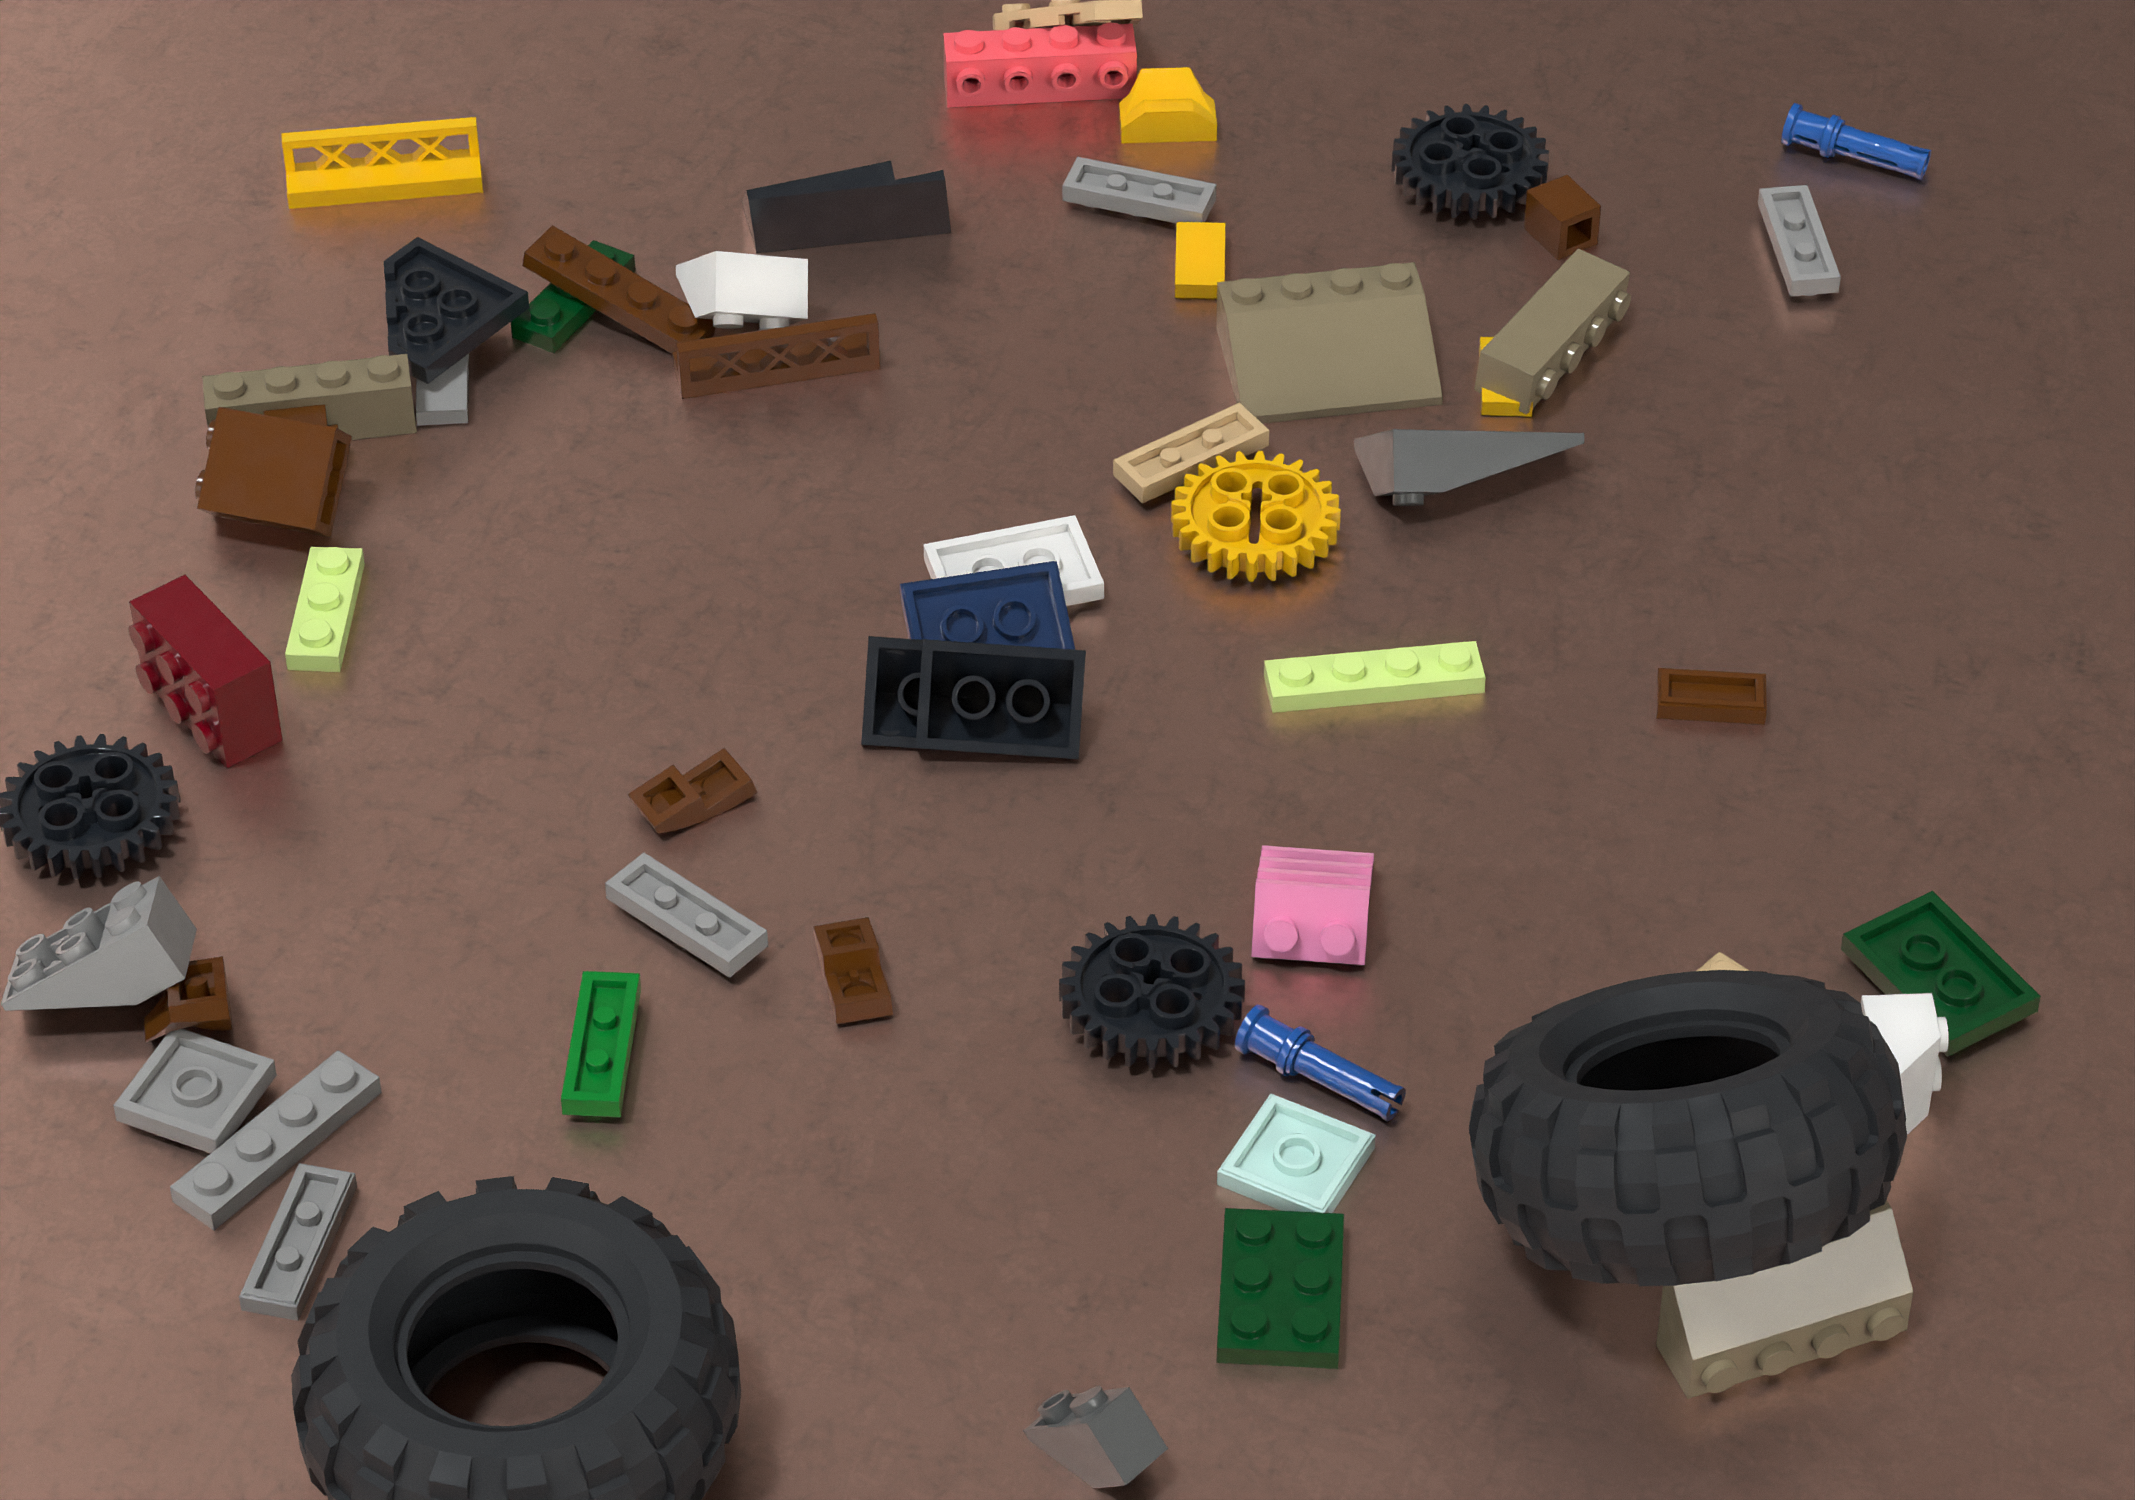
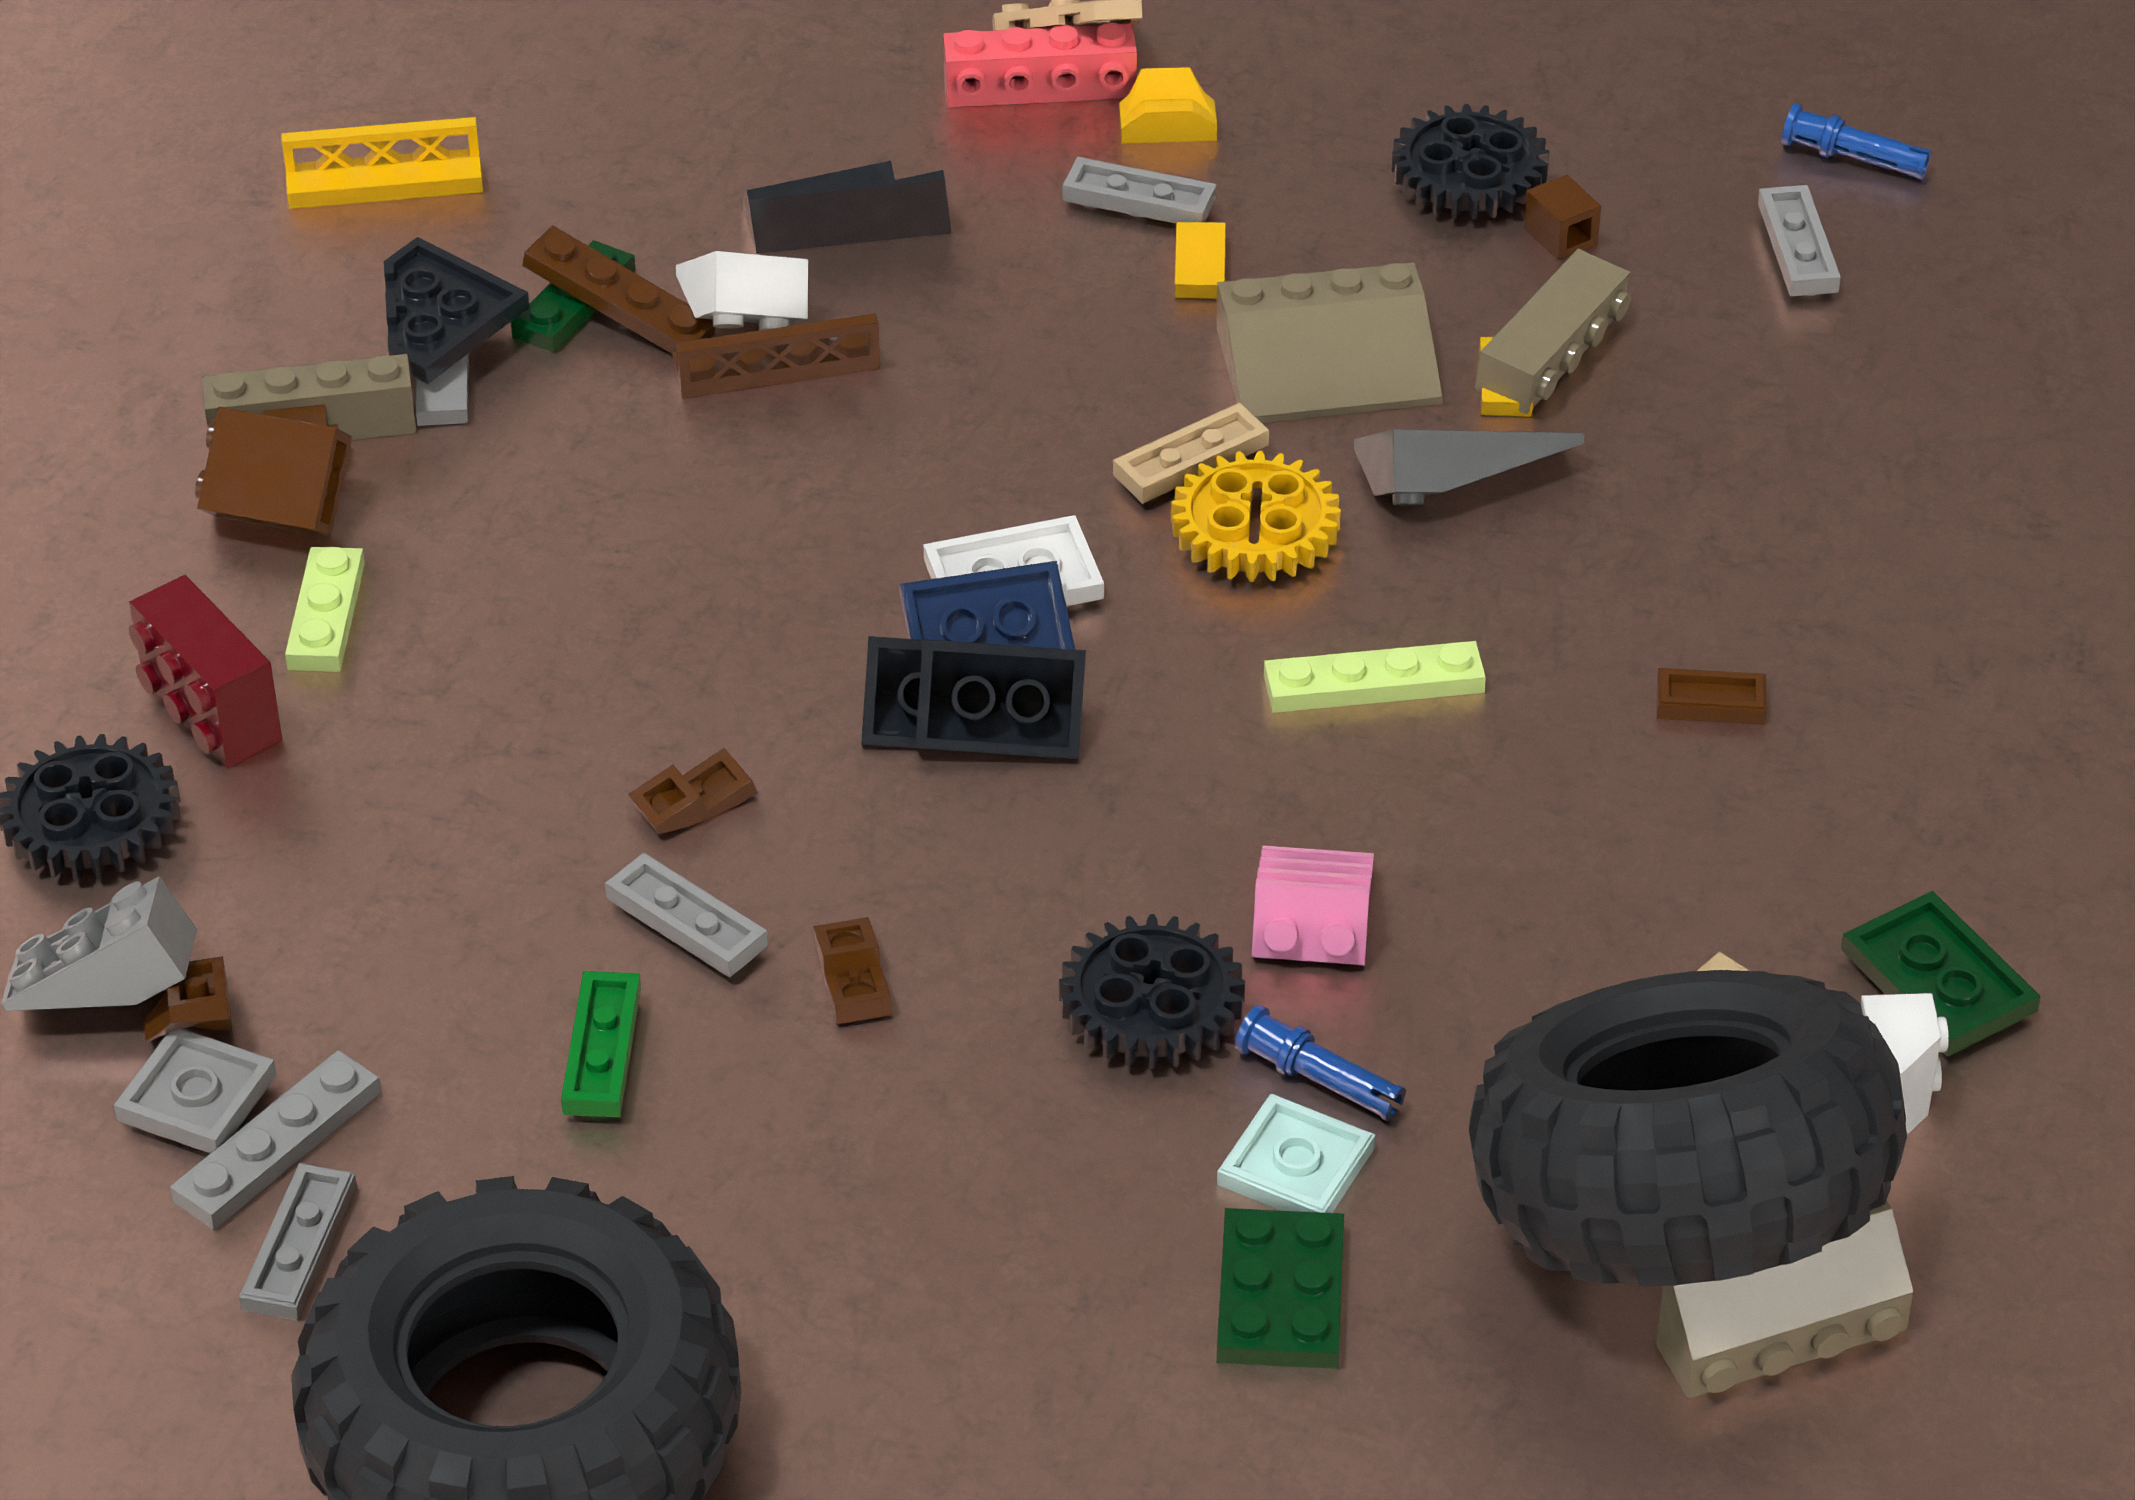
dark grey slope [1023,1386,1168,1488] -> none

